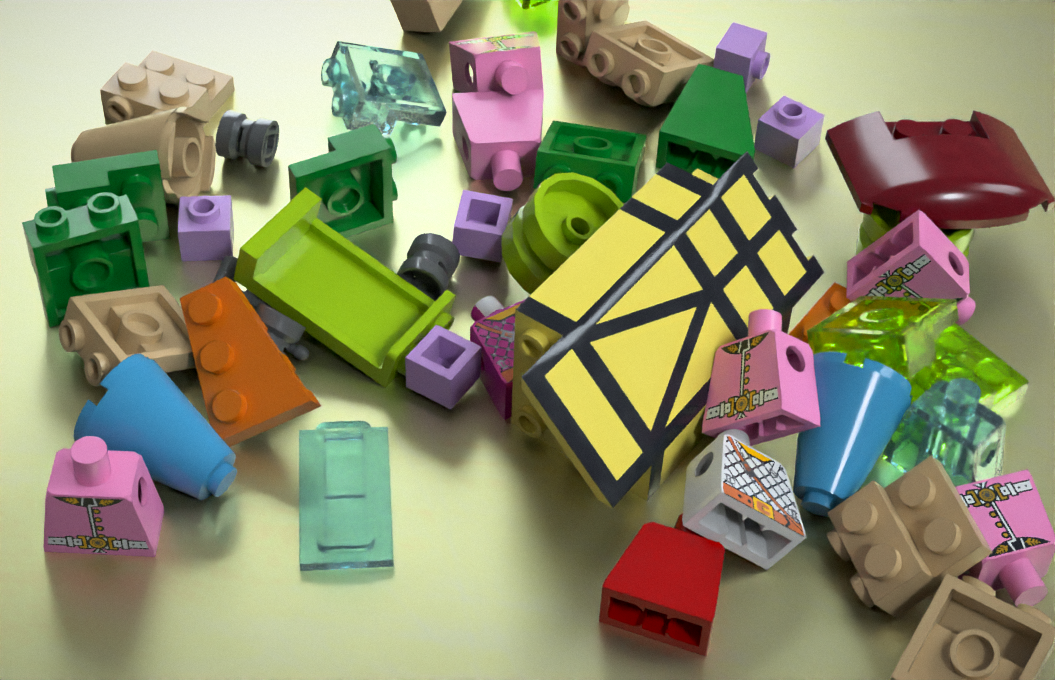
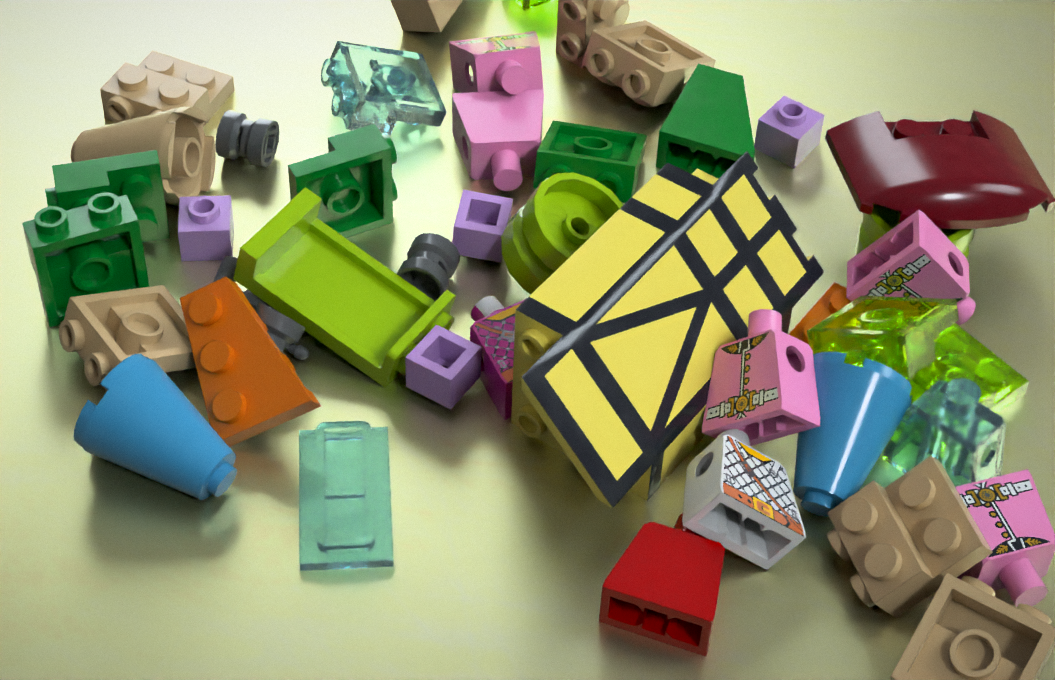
bright pink torso [43,436,164,557] -> none
lavender plate [713,22,770,93] -> none

